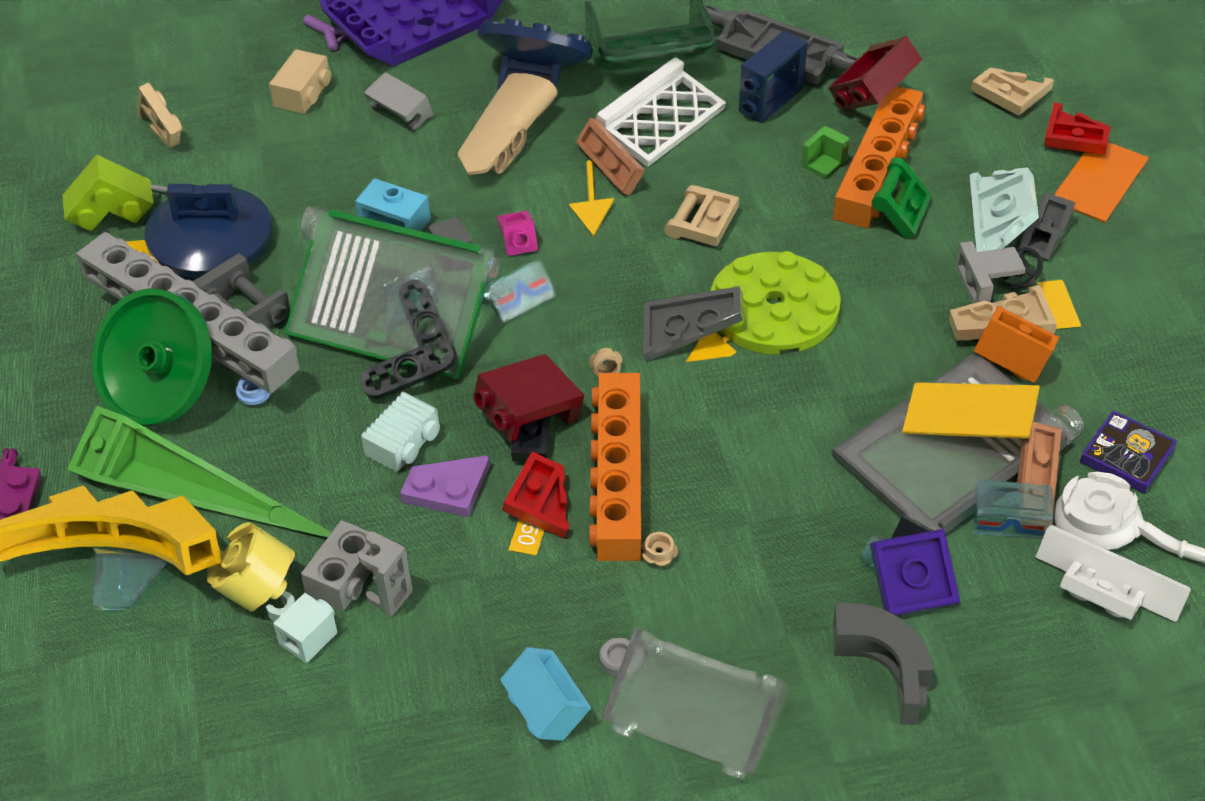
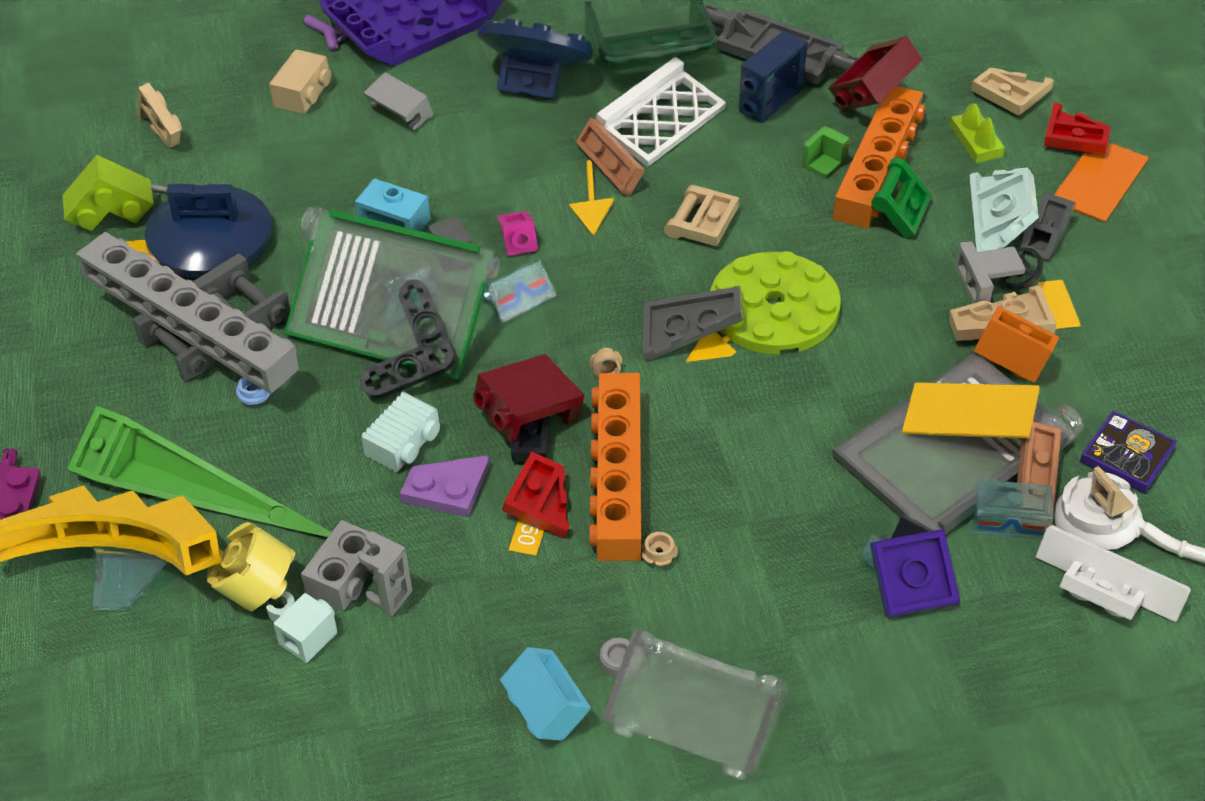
green dish [92,288,212,426] -> none
tan panel [457,73,558,175] -> none
dark grey arch [832,602,934,725] -> none
none -> lime tile [950,104,1005,163]
none -> tan slope [1091,466,1134,517]

